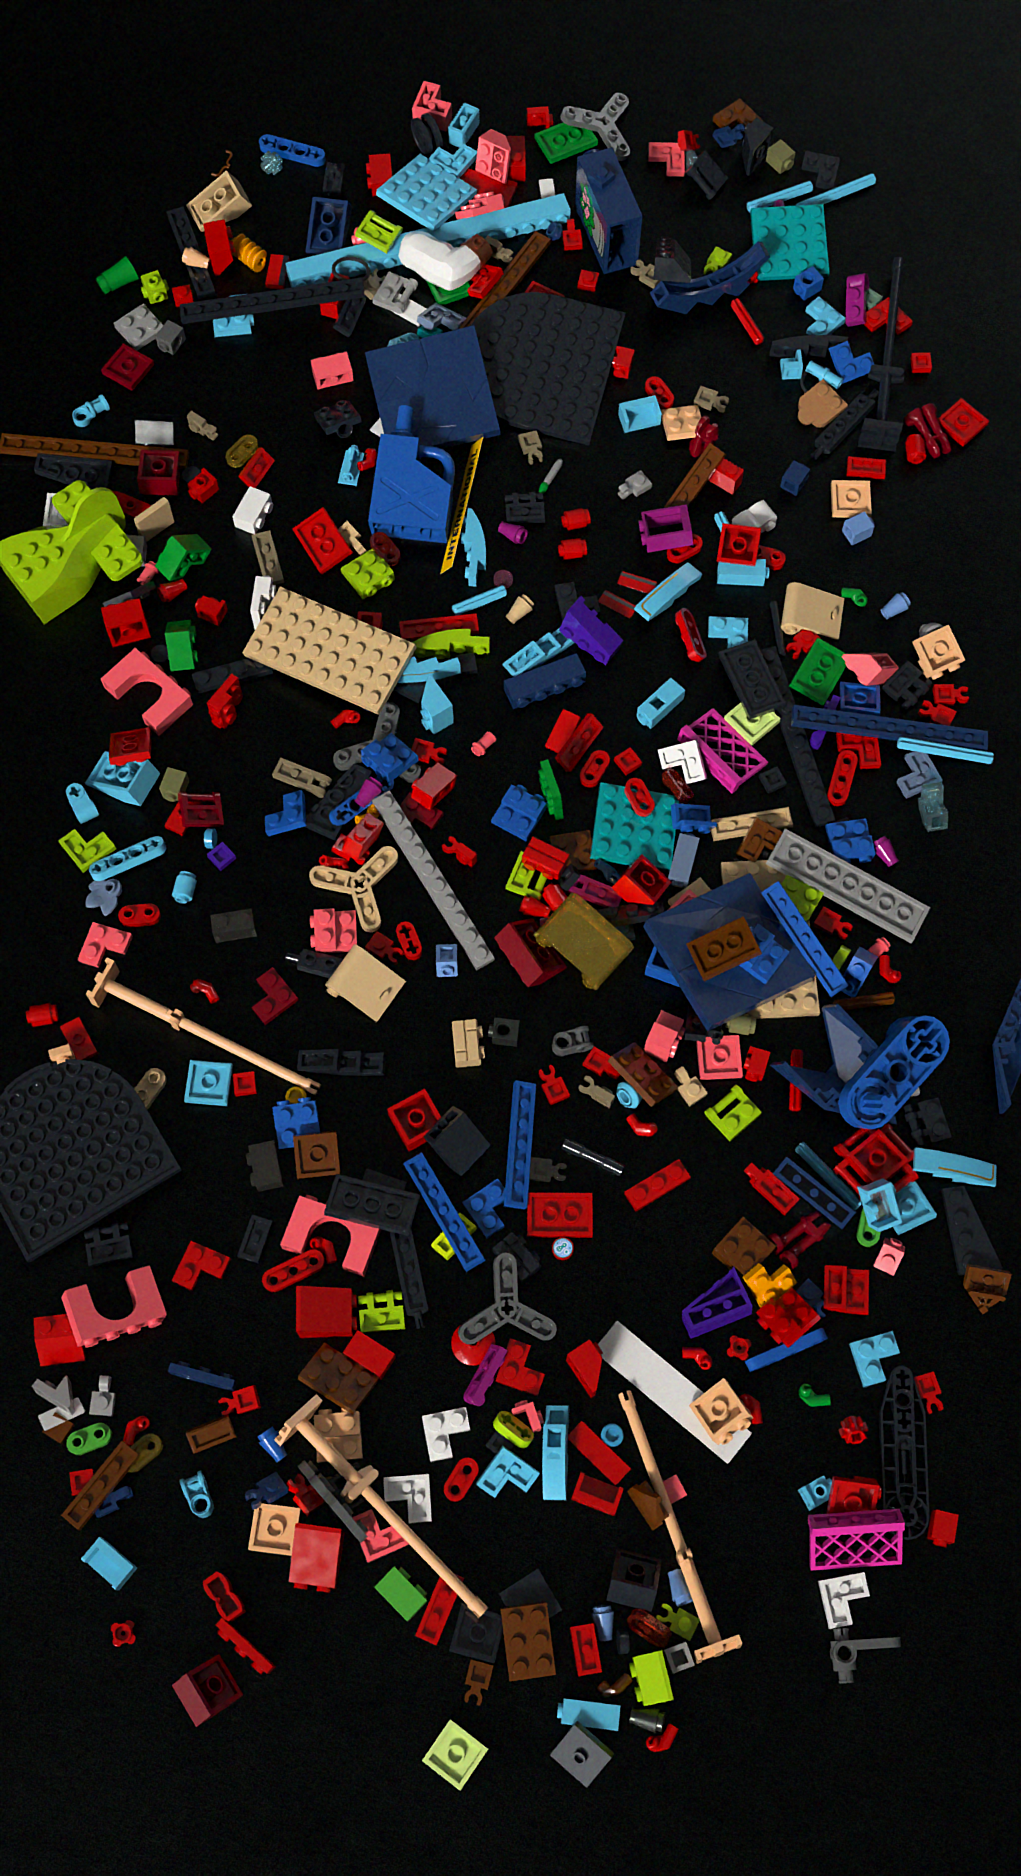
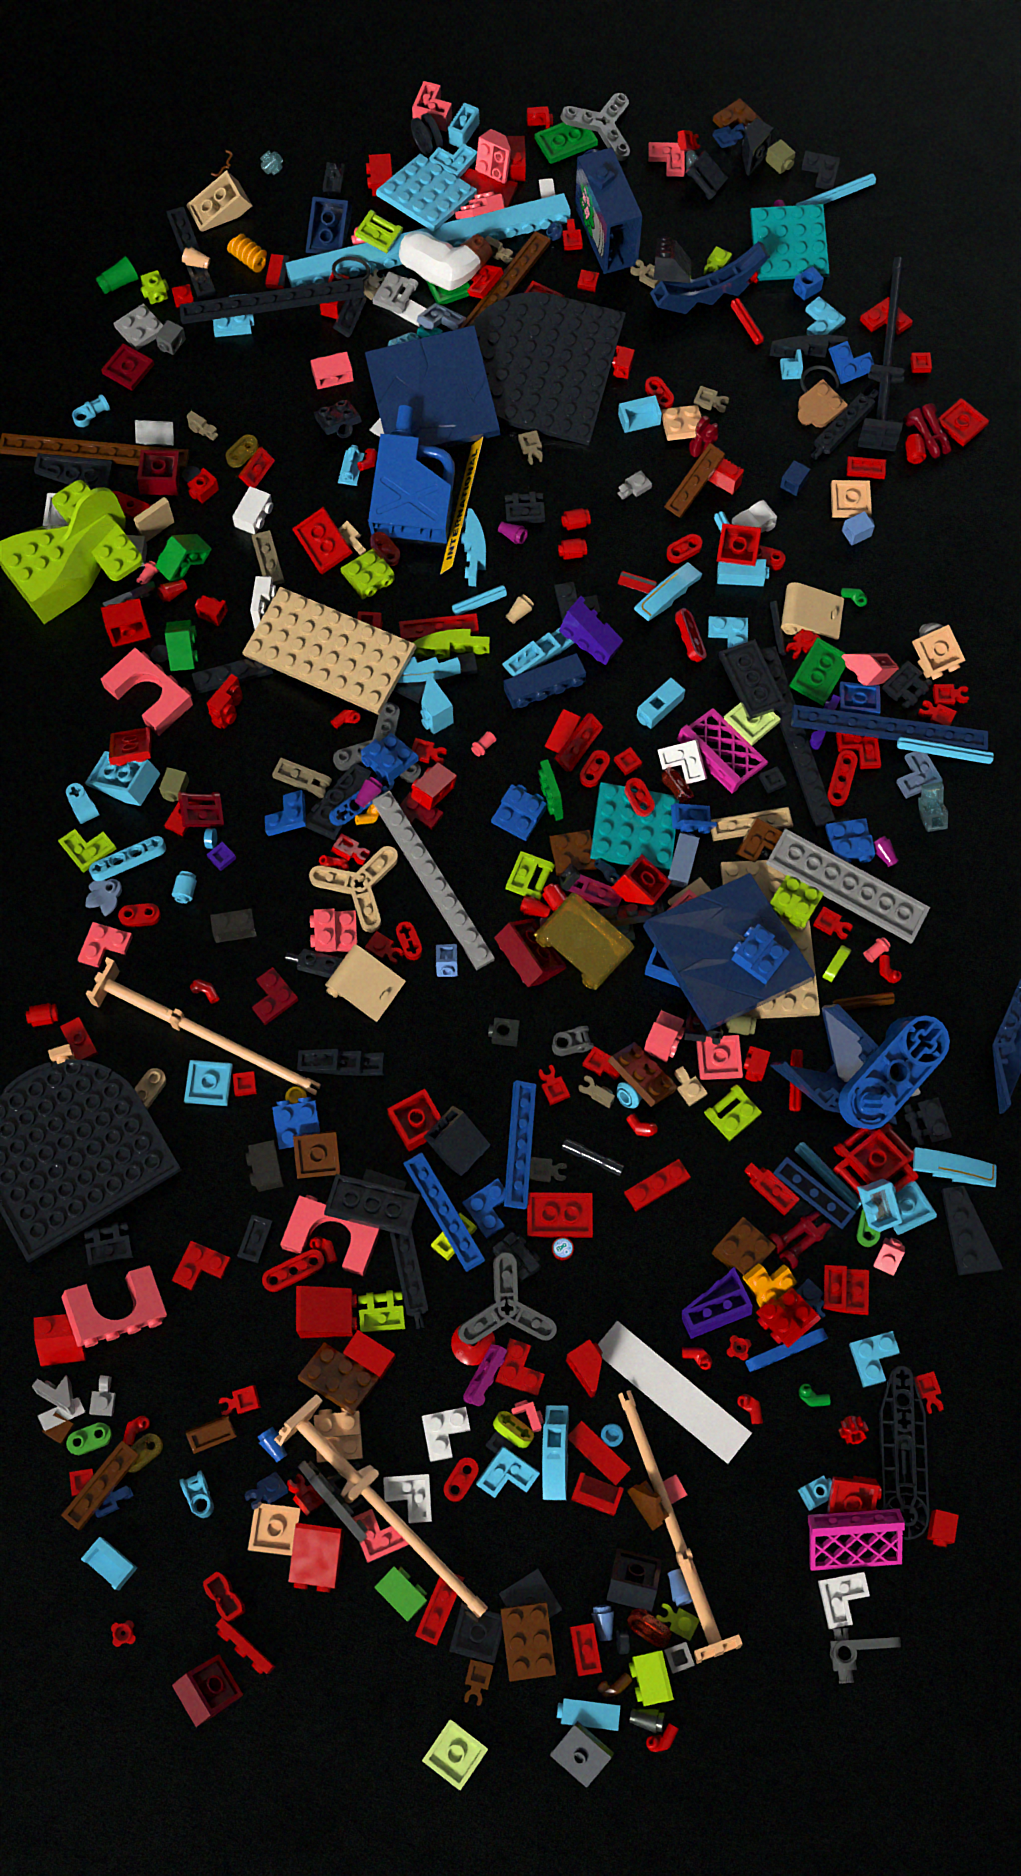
dark blue plate [168,1361,237,1391] -> none
red slope [203,219,235,276] -> none
blue beam [259,134,326,167] -> none
red brick [342,813,384,861] -> none
red plate [442,836,477,867] -> none
tan brick [452,1019,485,1068] -> none
clear pink piece [494,570,513,589] -> none
red brick [522,836,570,880] -> none
light grey piece [539,459,563,493] -> none
red sticker [598,590,635,618] -> none
magenta window [639,504,693,553] -> none
reddish brown plate [686,916,762,981] -> none
light nougat plate [689,1378,754,1445] -> none
medium azure axle [746,181,813,213] -> none
blue plate [761,881,849,997] -> none
medium azure pin [805,360,843,389] -> none
blue slope [841,947,878,997] -> none
magenta plate [846,273,869,327] -> none
sand green tile [866,288,883,310] -> none
medium blue cone [881,592,911,619] -> none
reddish brown slope [963,1264,1012,1315] -> none

